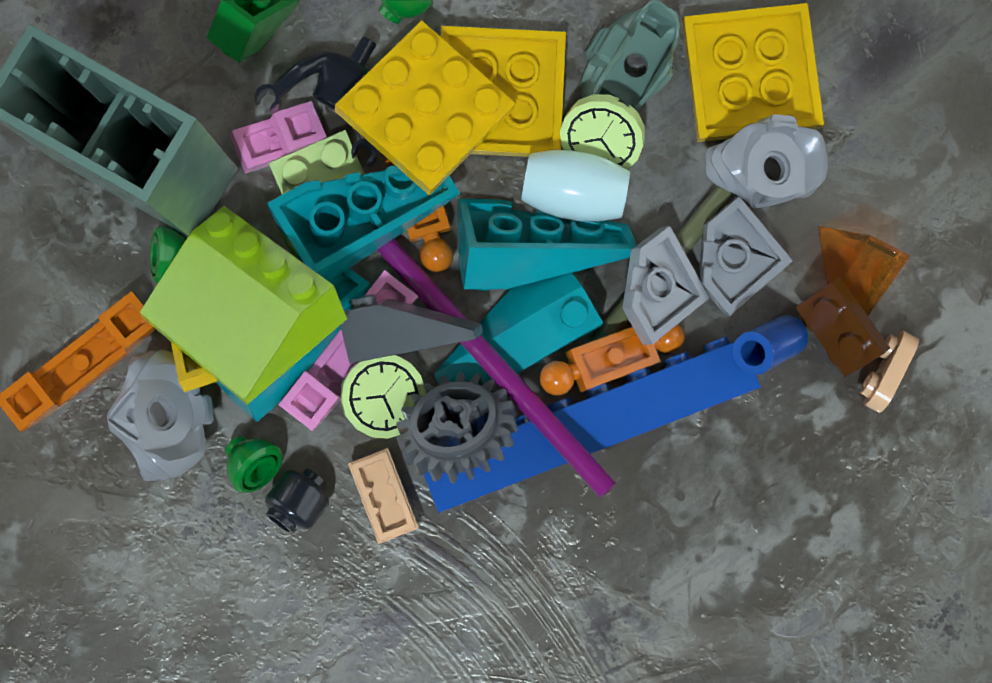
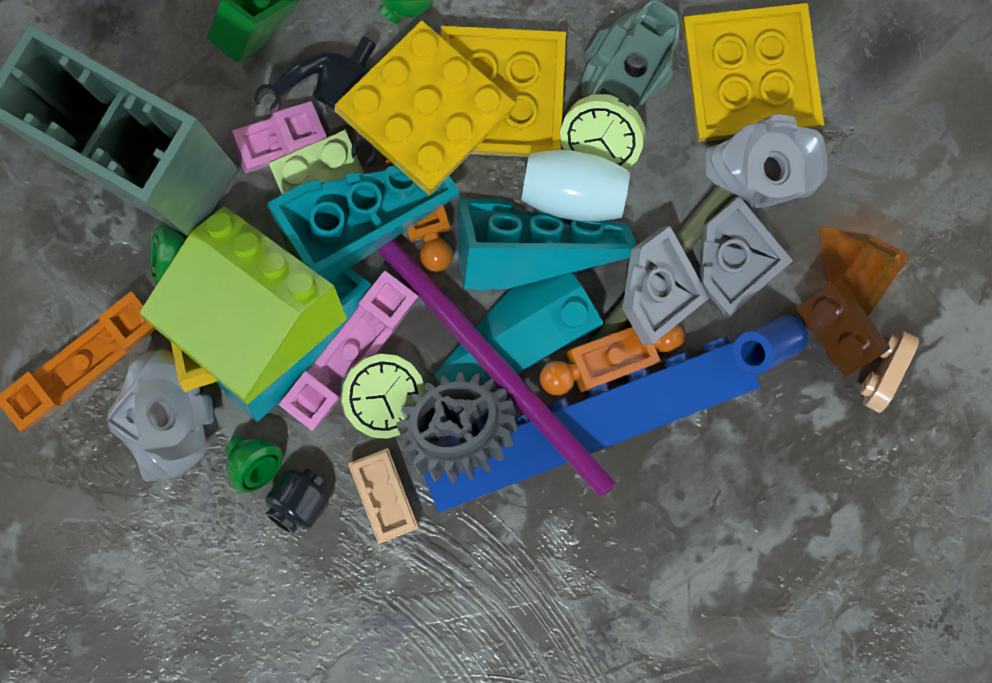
dark grey slope [340,294,483,364] -> none

